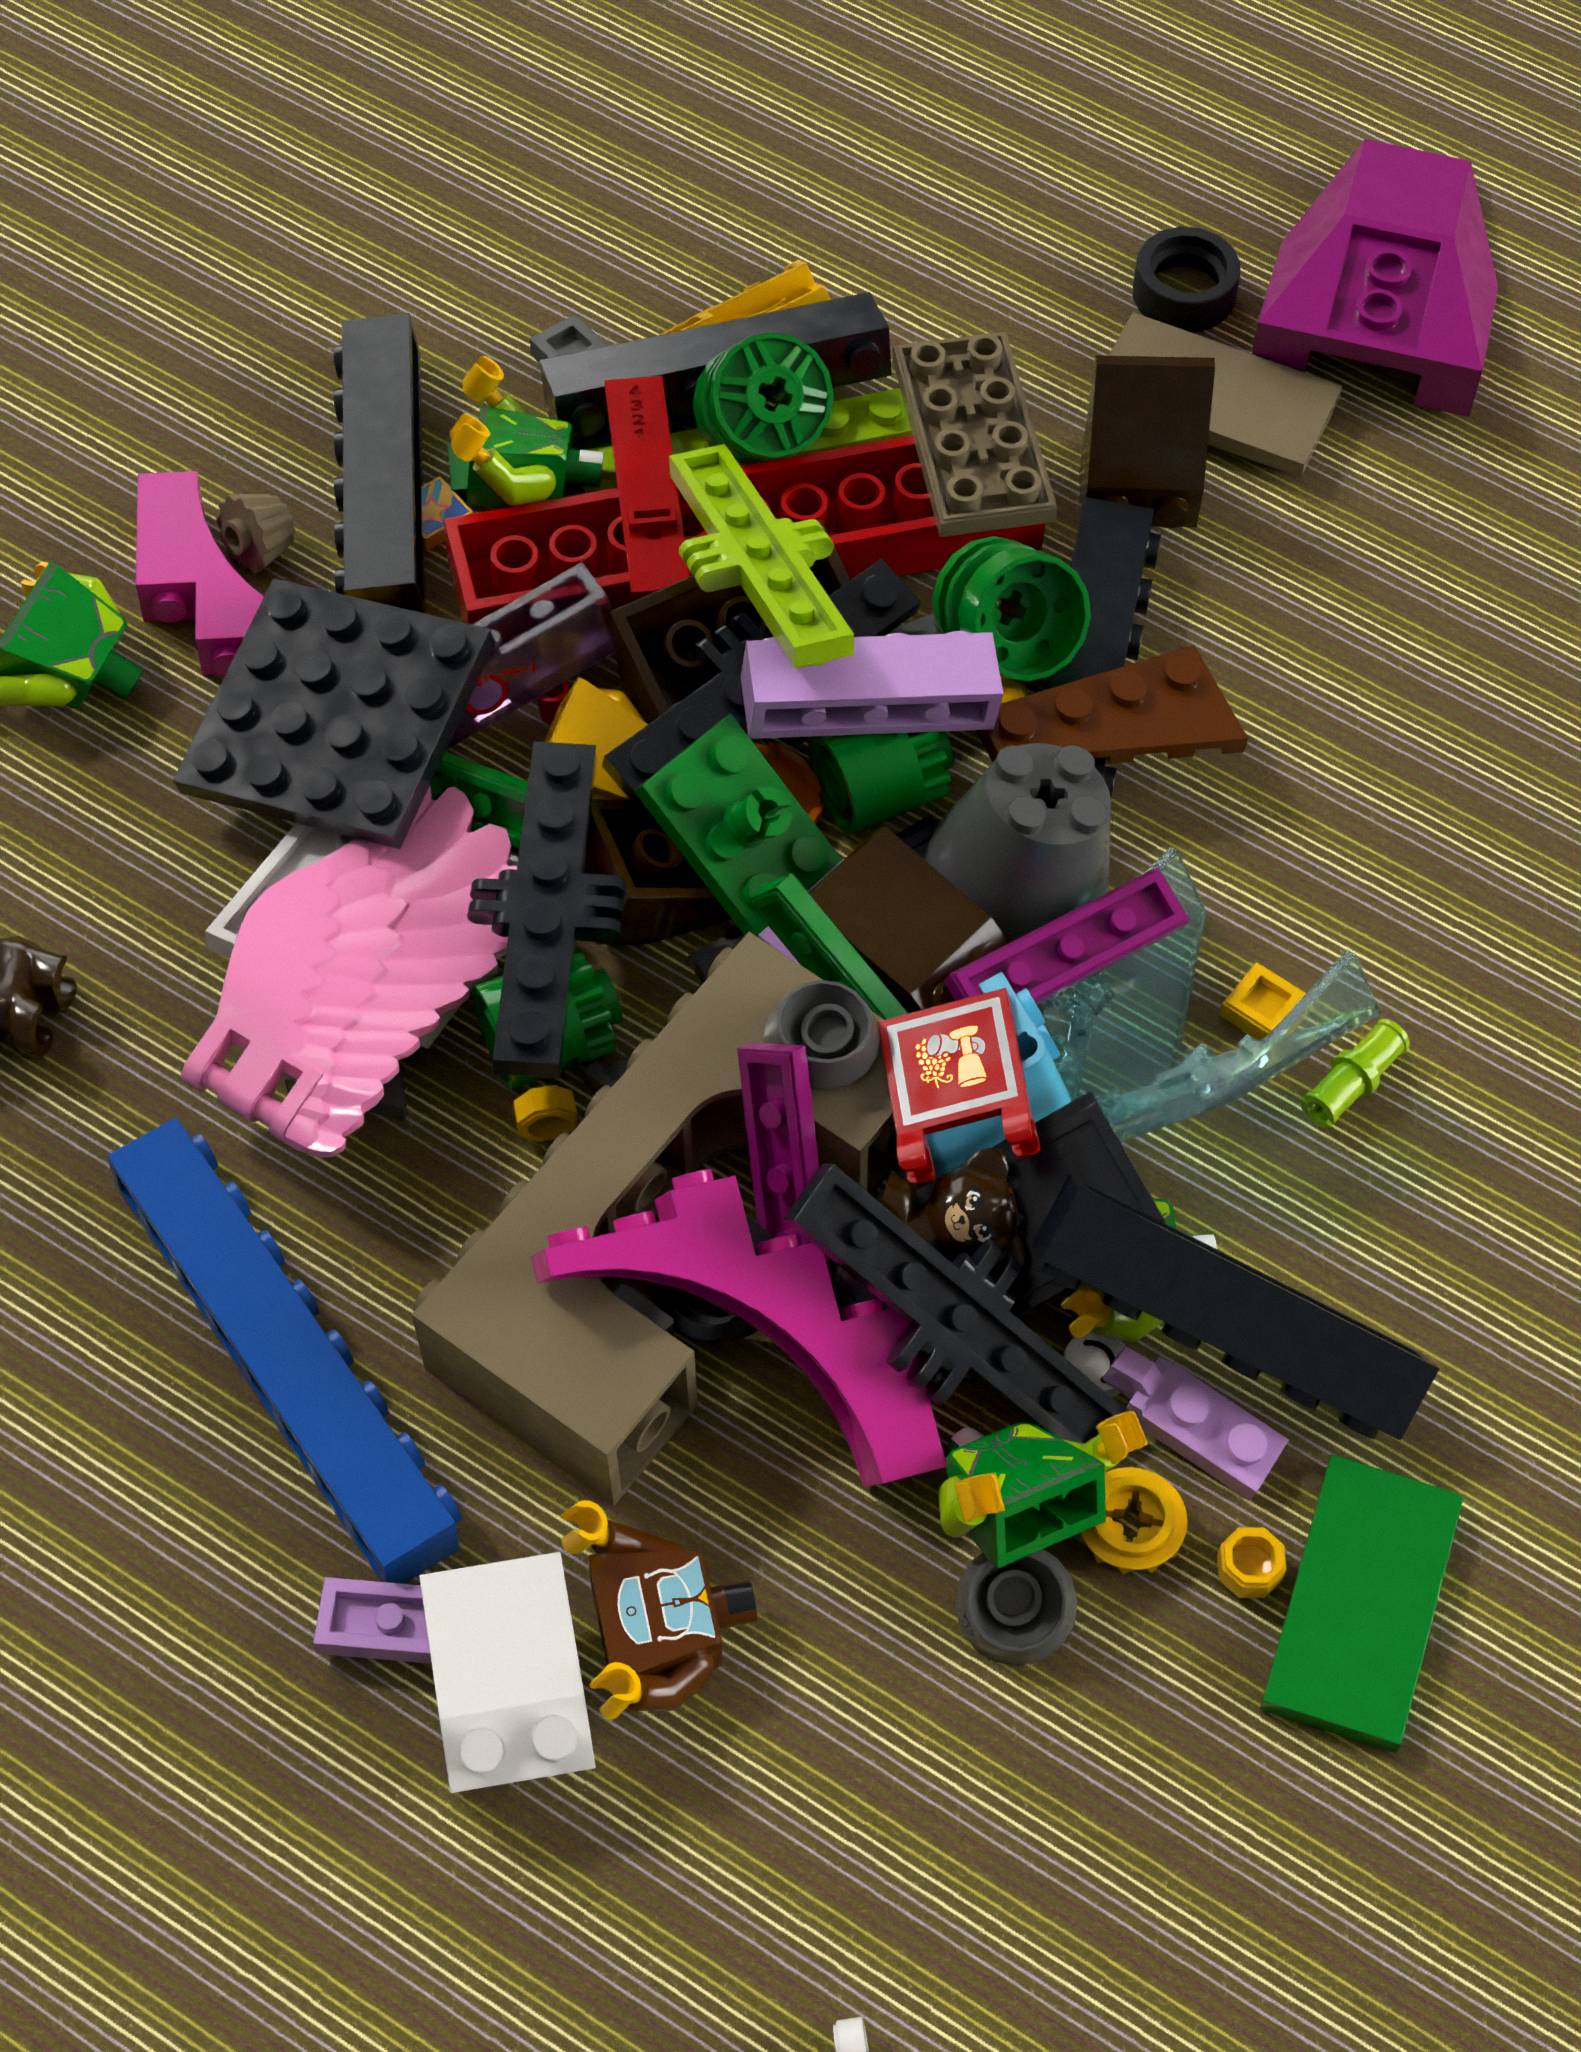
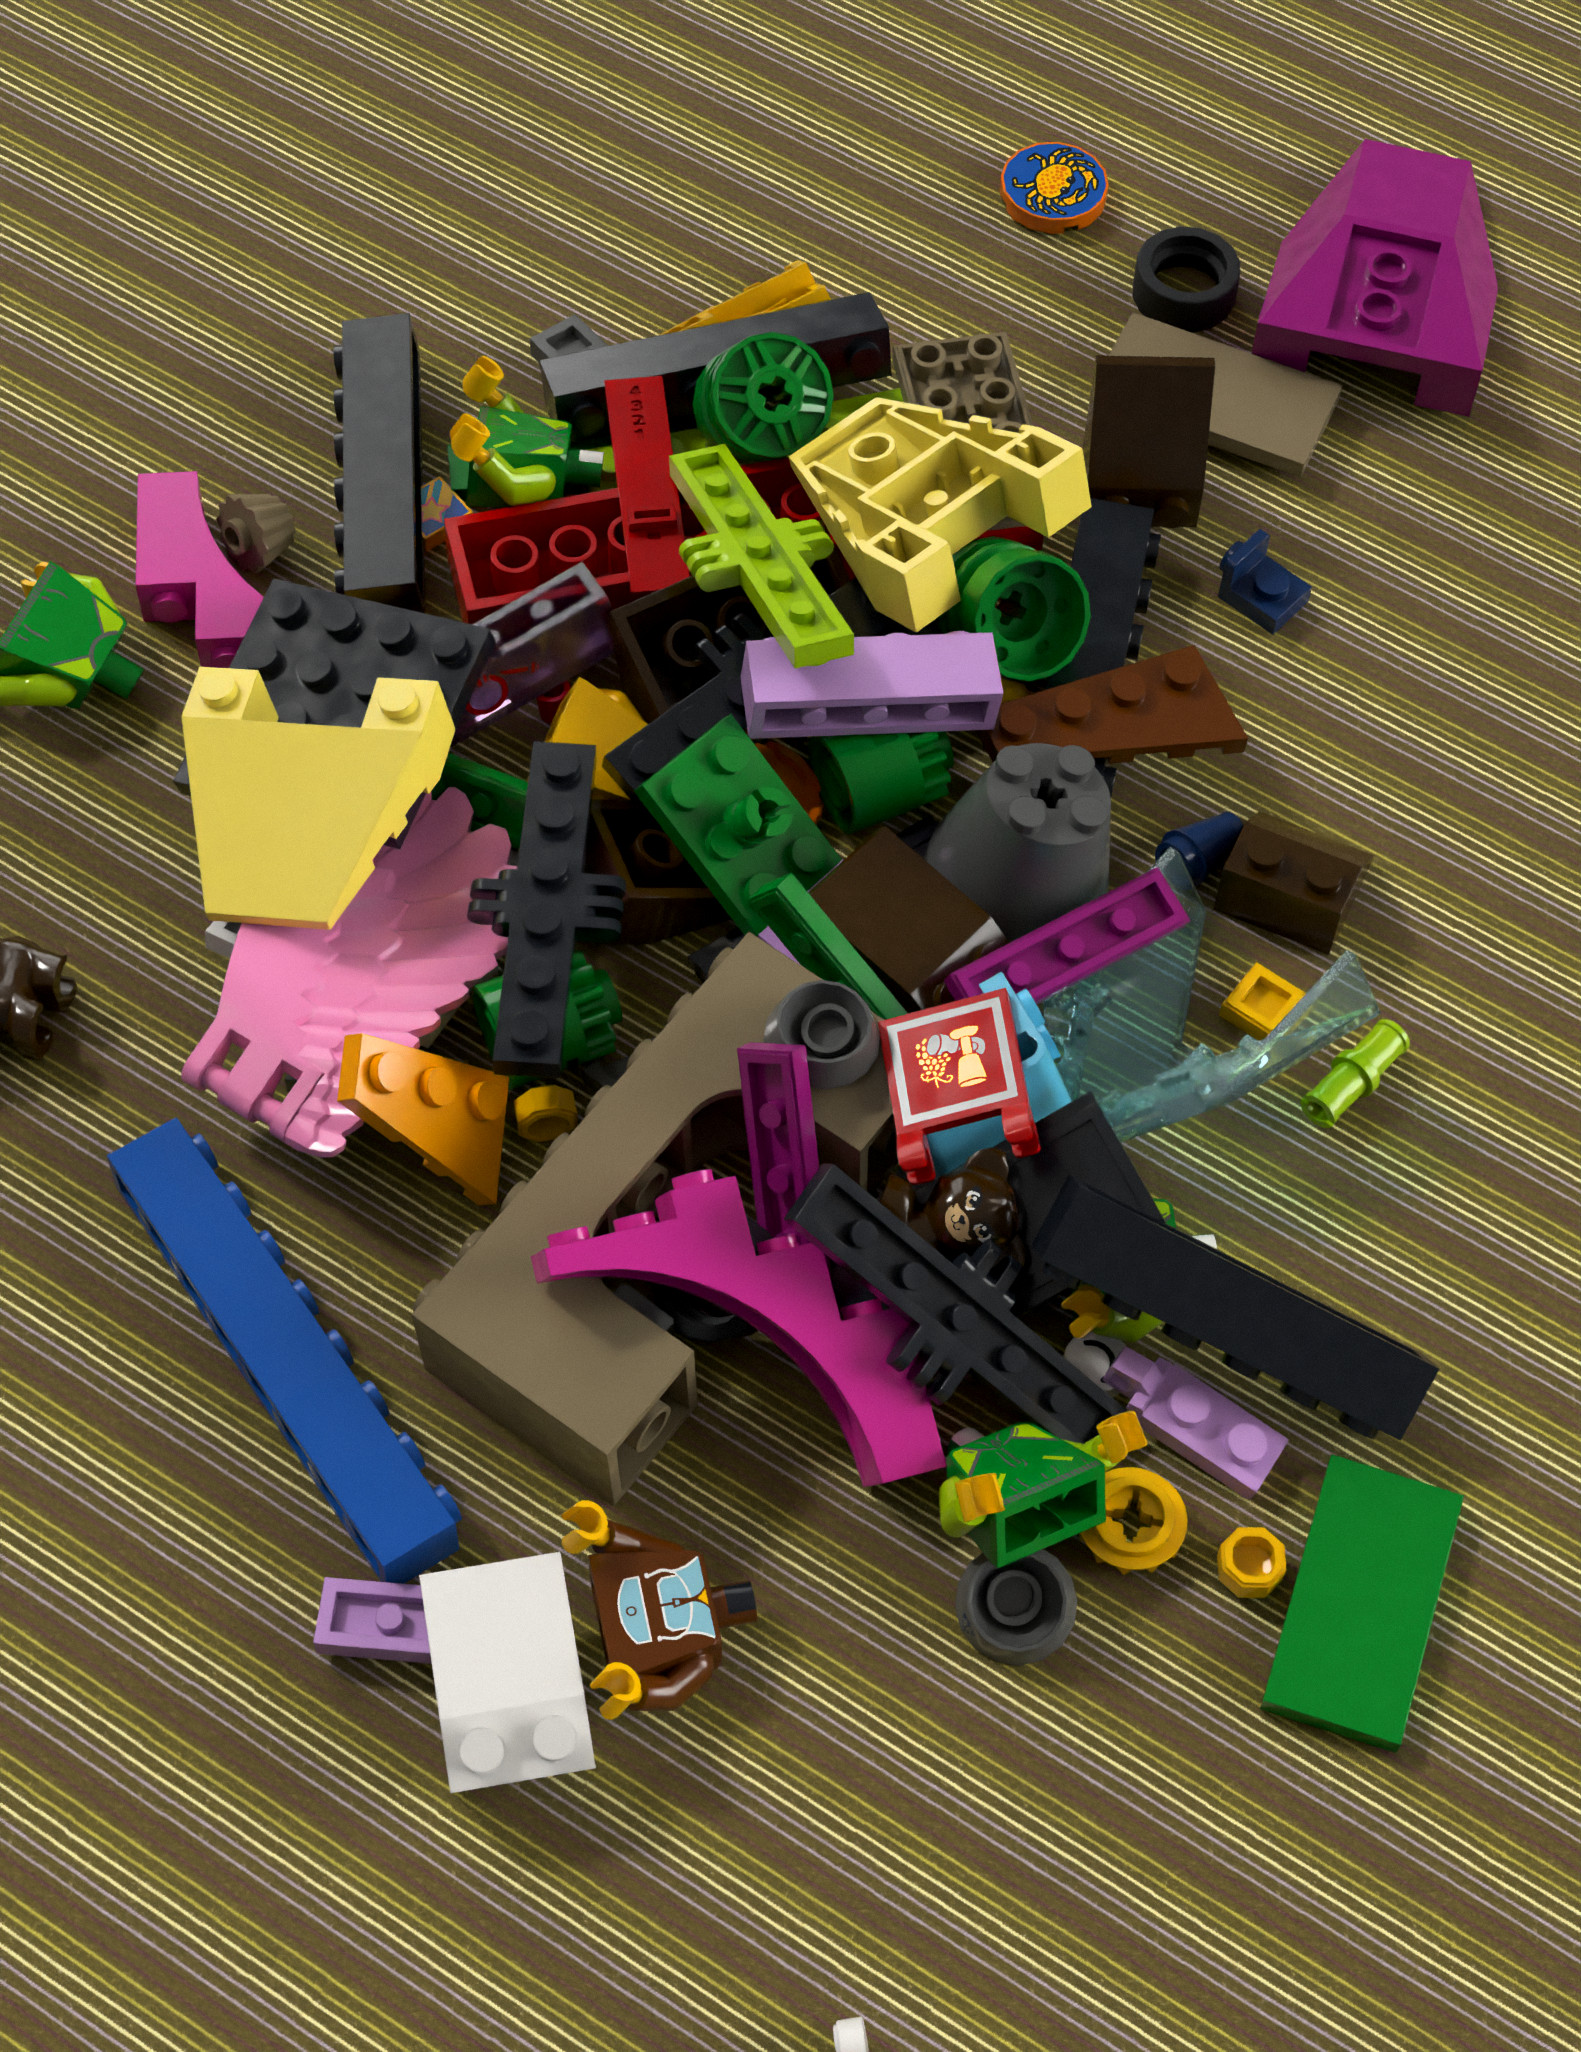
none -> light yellow wedge [181,667,456,930]
none -> light orange wing [337,1033,509,1206]
none -> light yellow wedge [789,397,1092,633]
none -> tile [999,142,1109,234]
none -> dark blue cone [1155,811,1244,887]
none -> dark brown slope [1214,811,1374,955]
none -> dark blue bracket [1218,529,1312,635]

